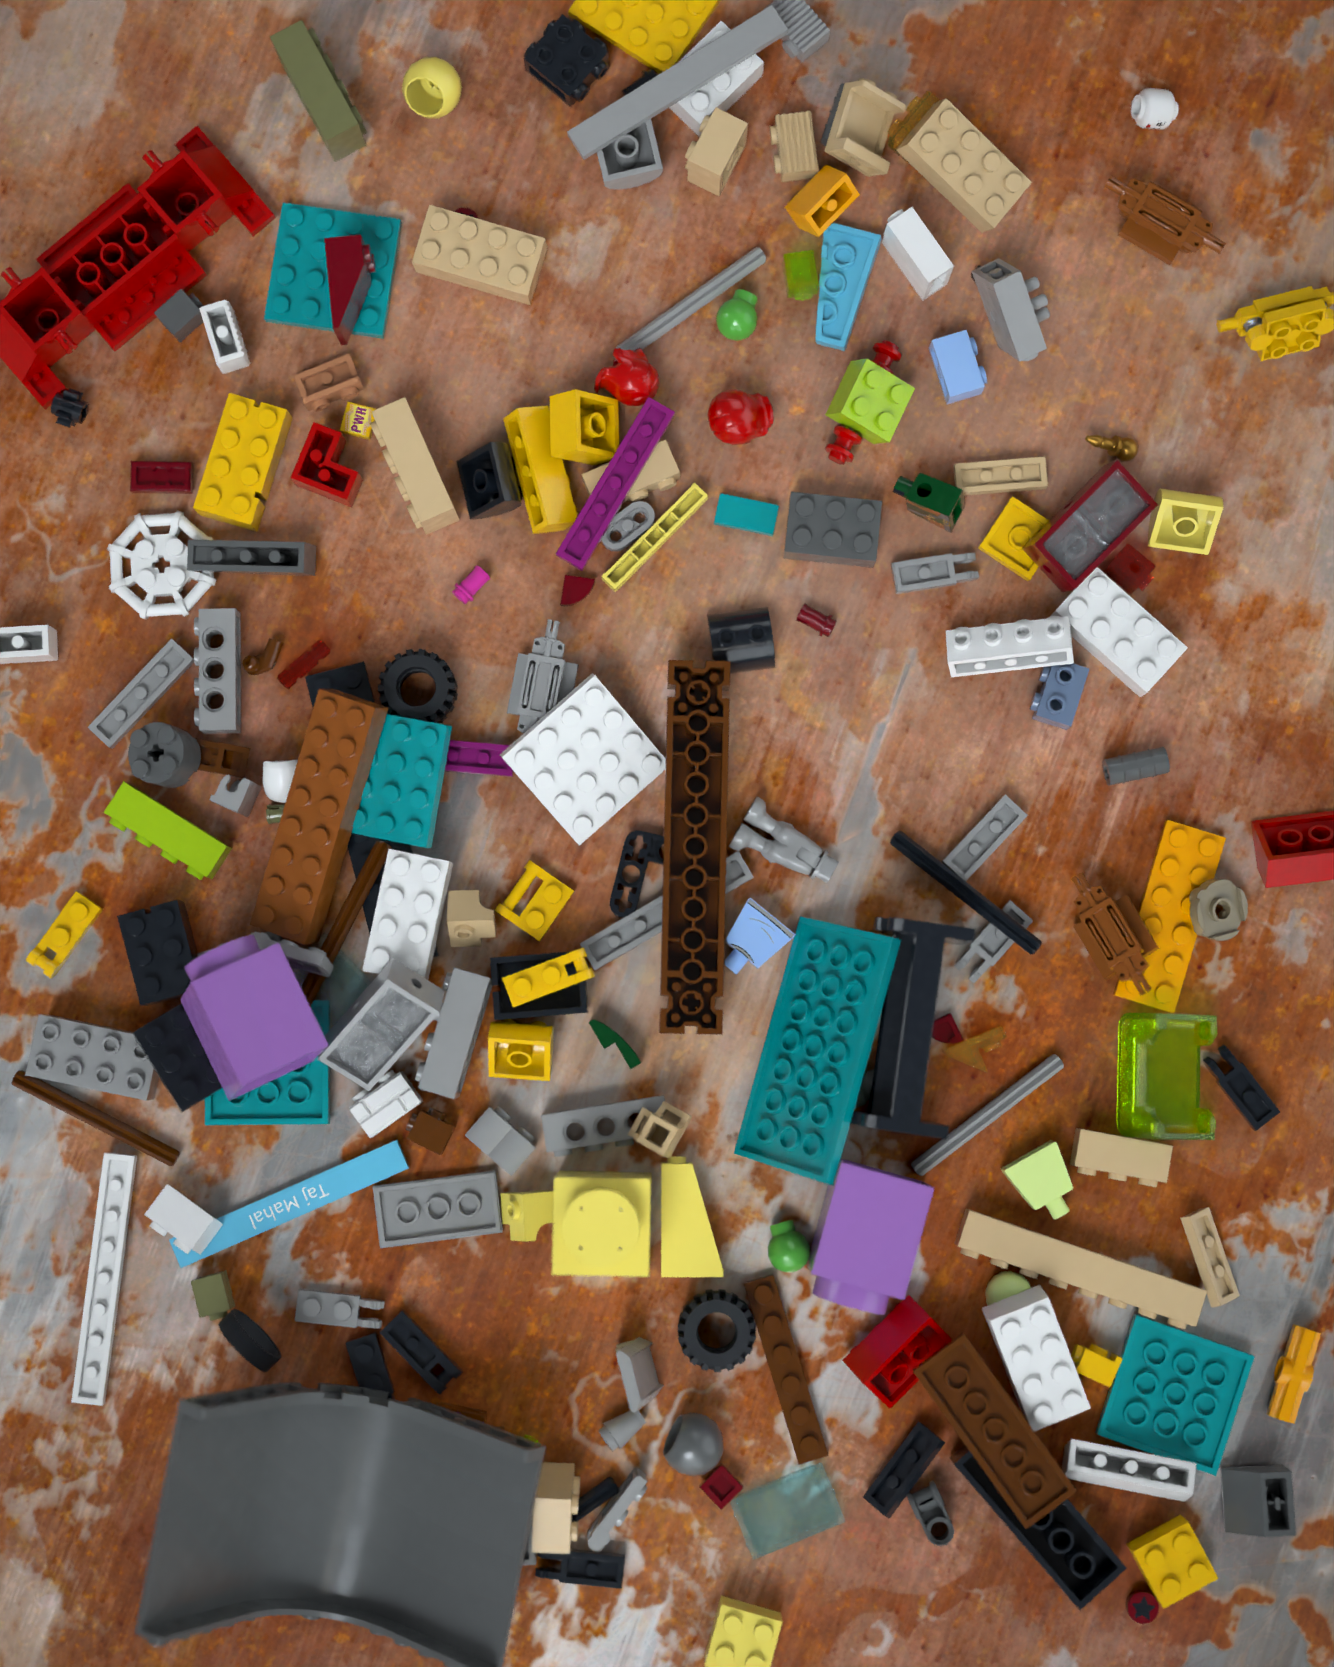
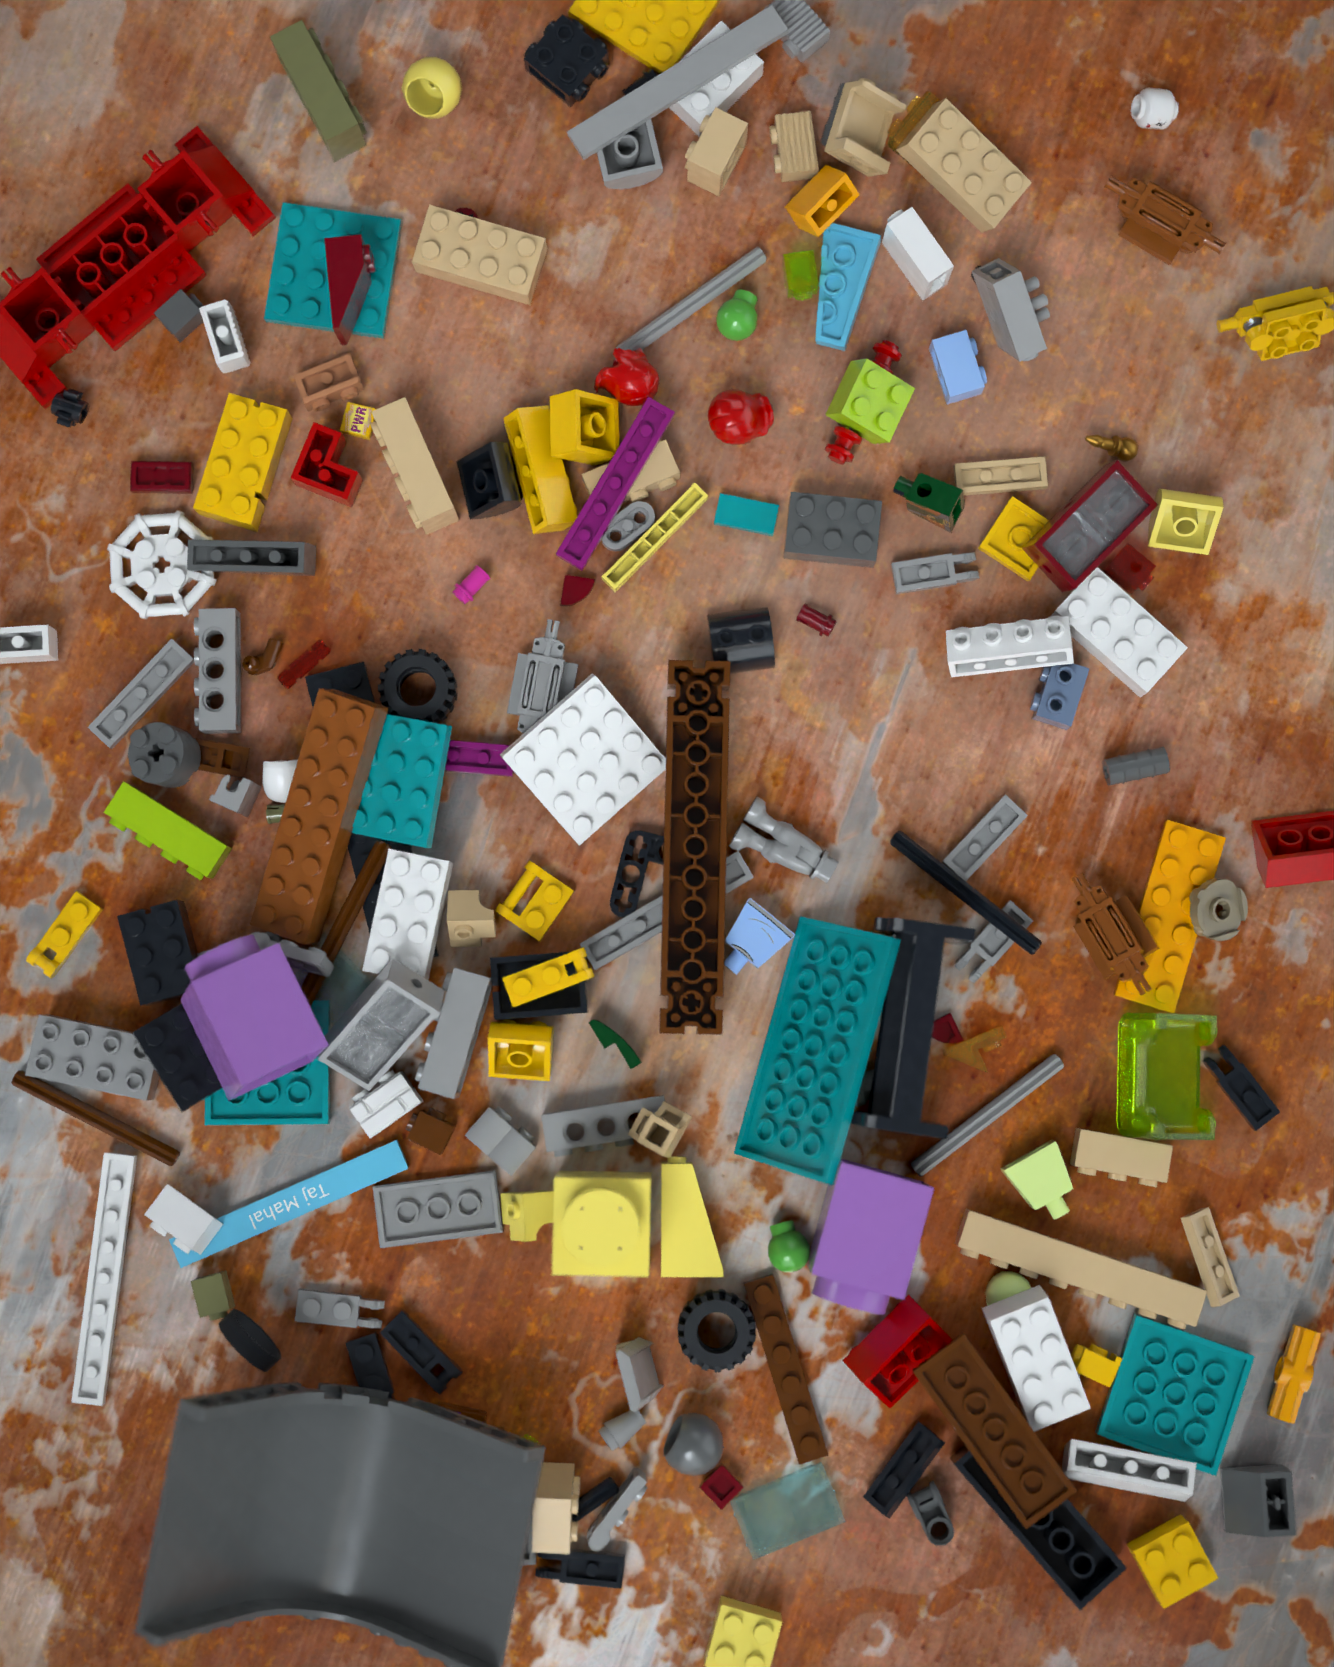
dark red tile [1126,1590,1159,1624] -> none

